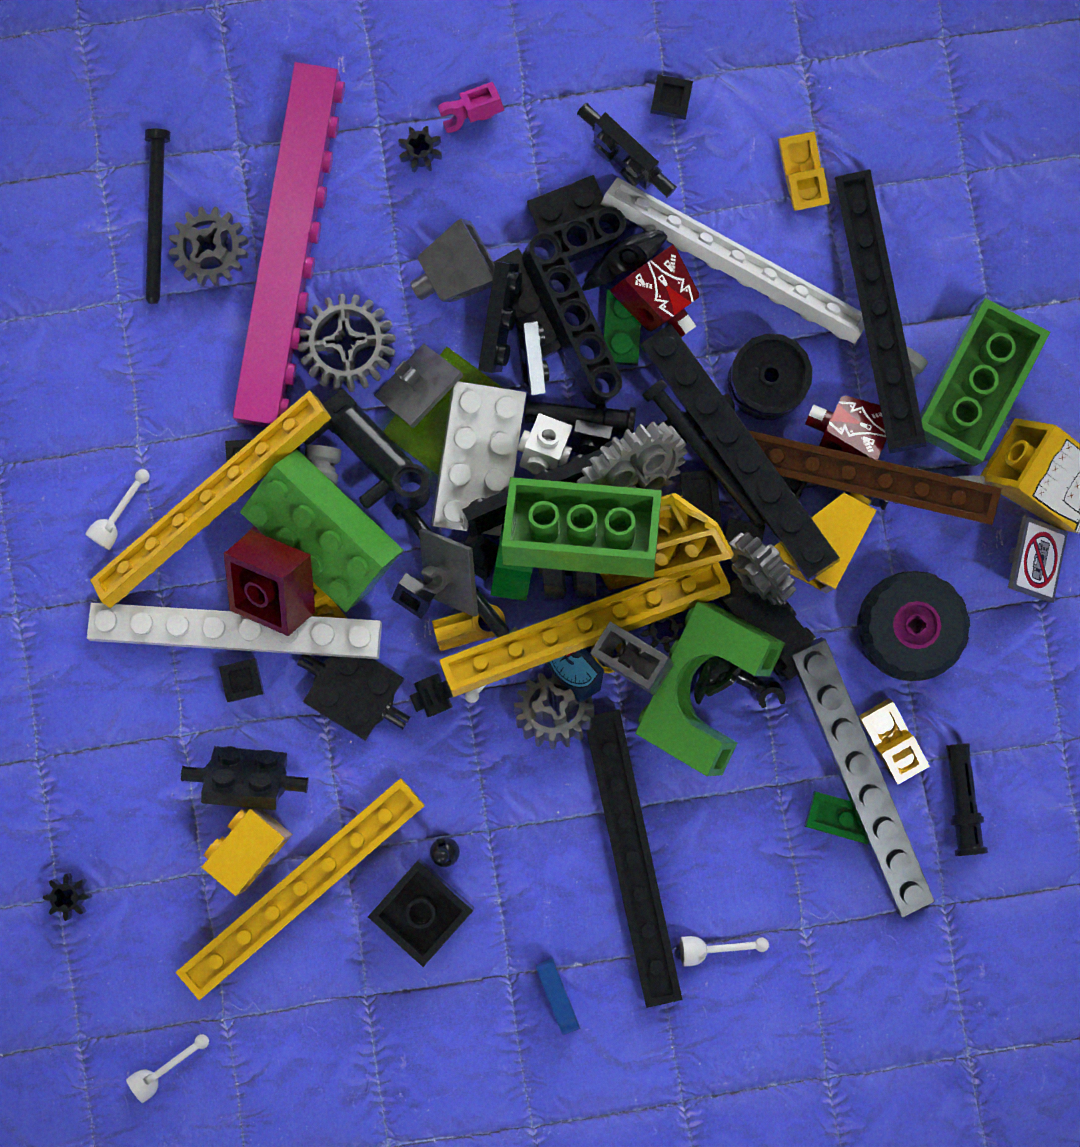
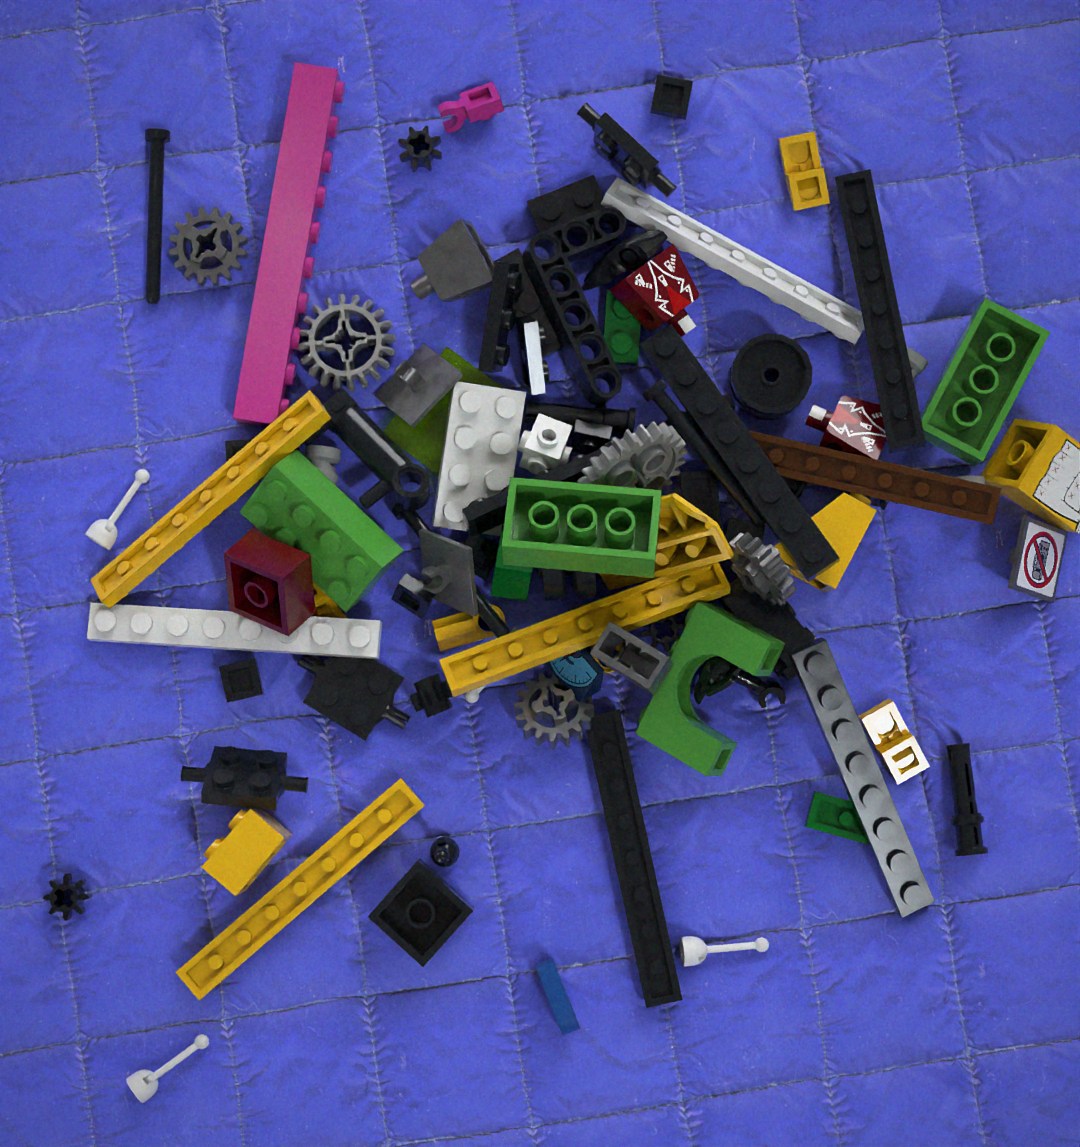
black wheel [857,571,970,681] -> none

